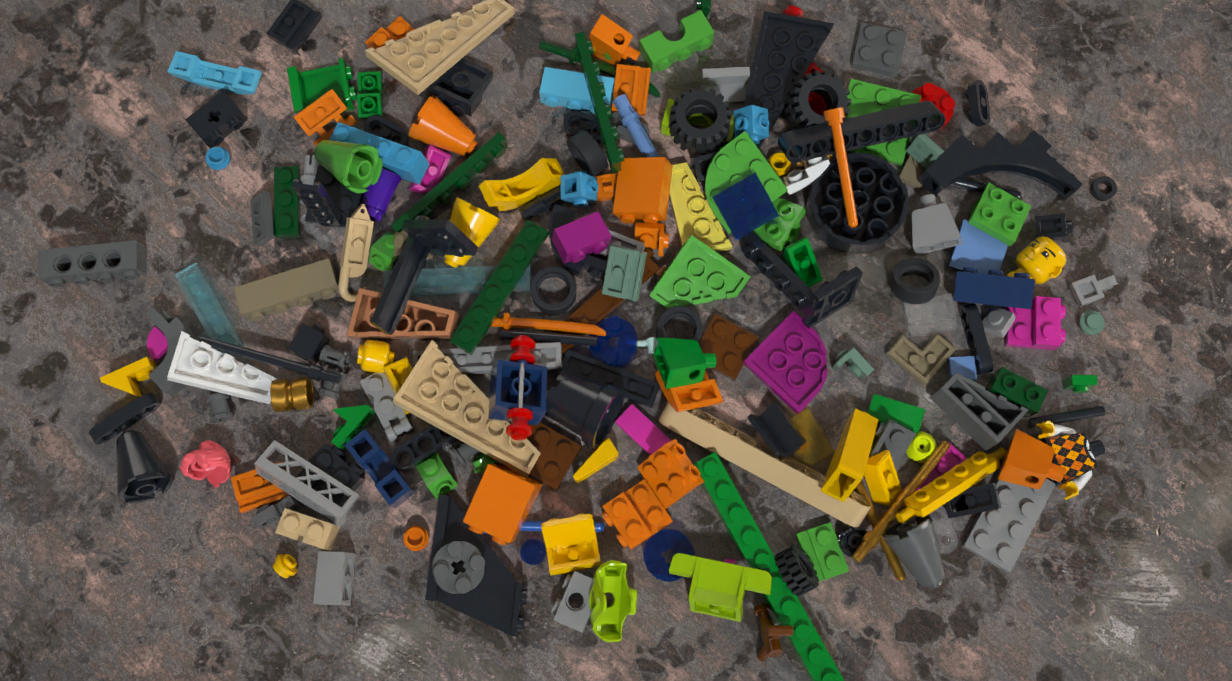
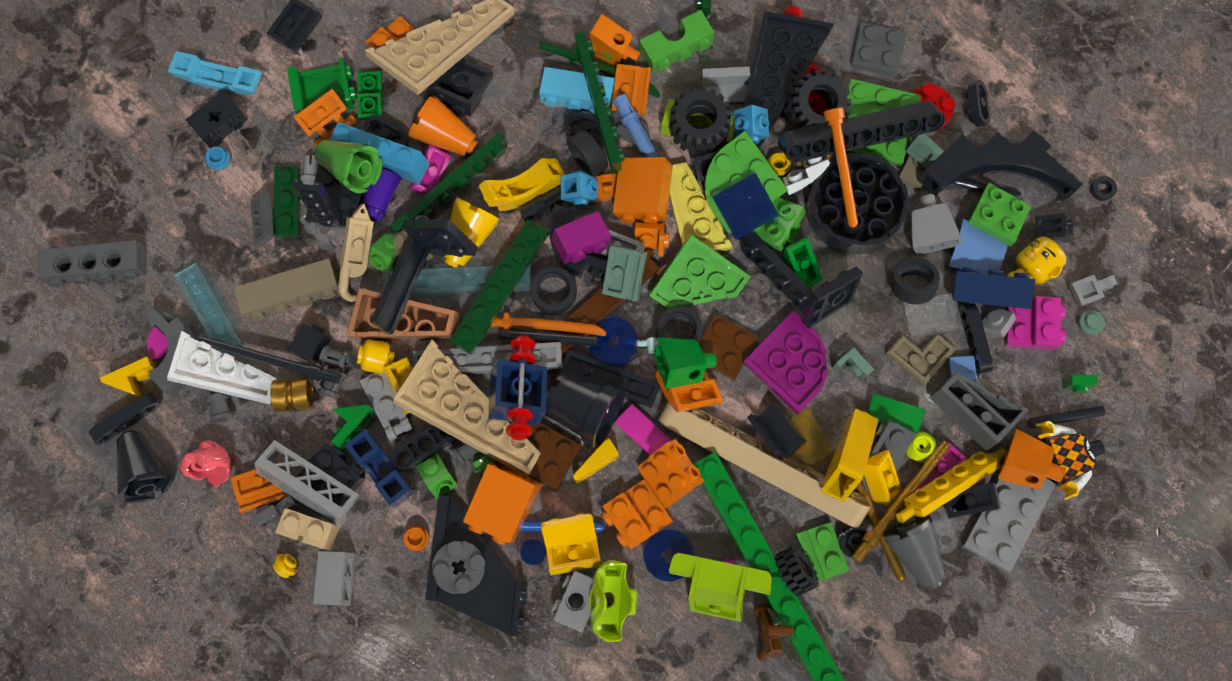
dark green brick [985,367,1048,417] -> none

